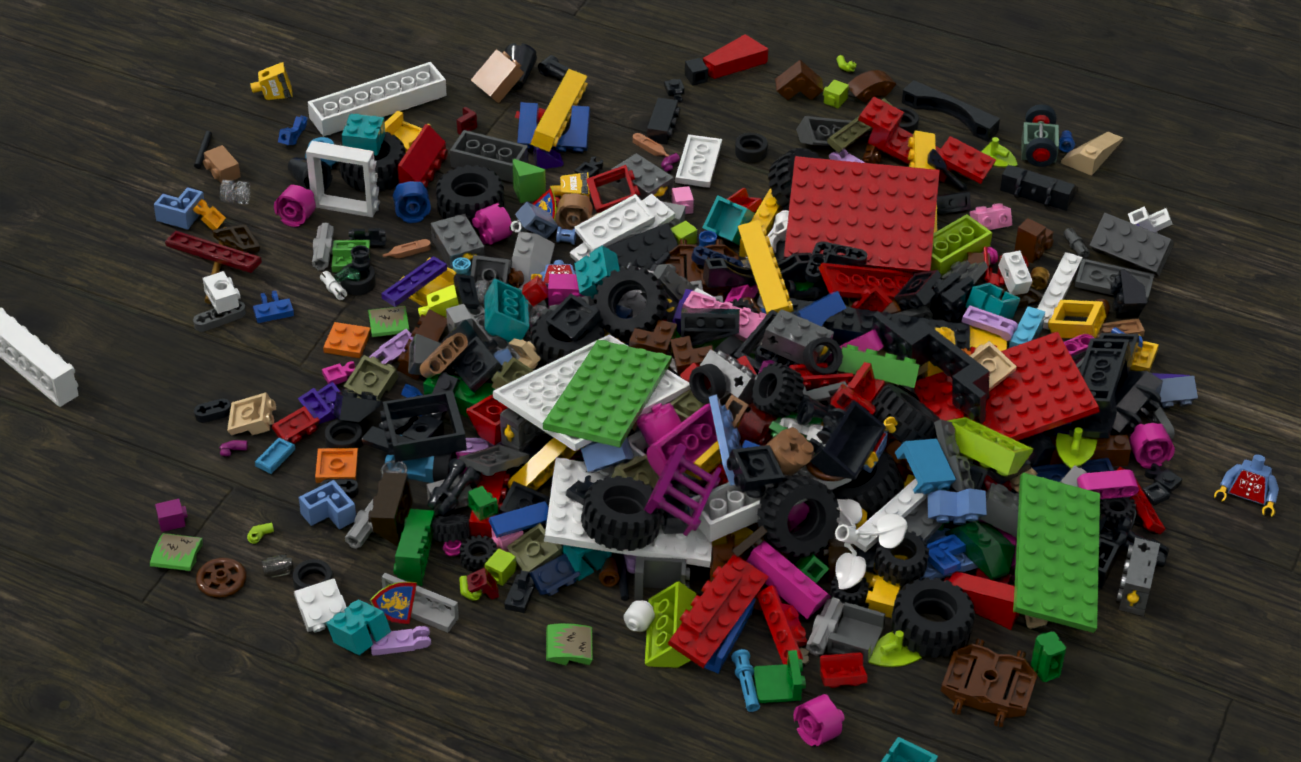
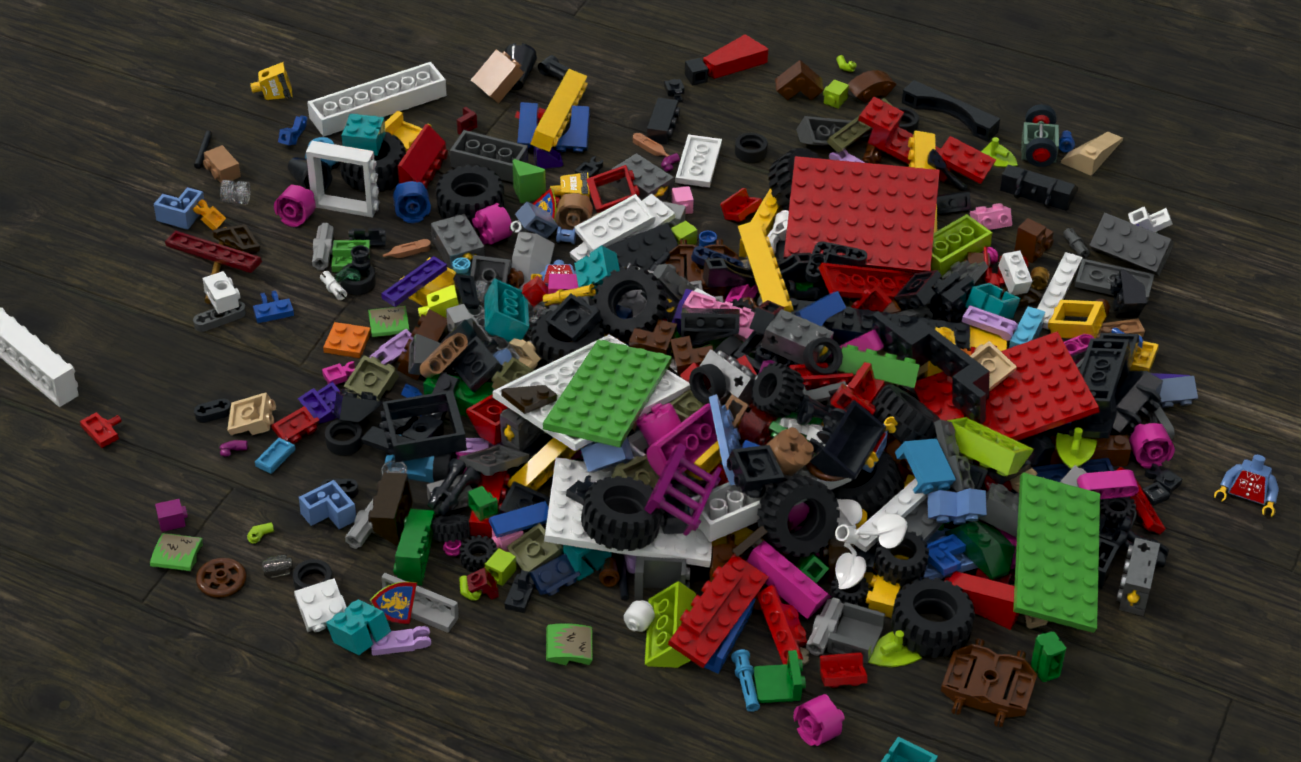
orange plate [315,448,358,483] -> none
teal piece [702,195,755,246] -> none
none -> red plate [80,412,122,448]
none -> dark brown wing [501,385,557,414]
none -> yellow pin [543,284,596,306]
none -> black arch [750,300,785,336]

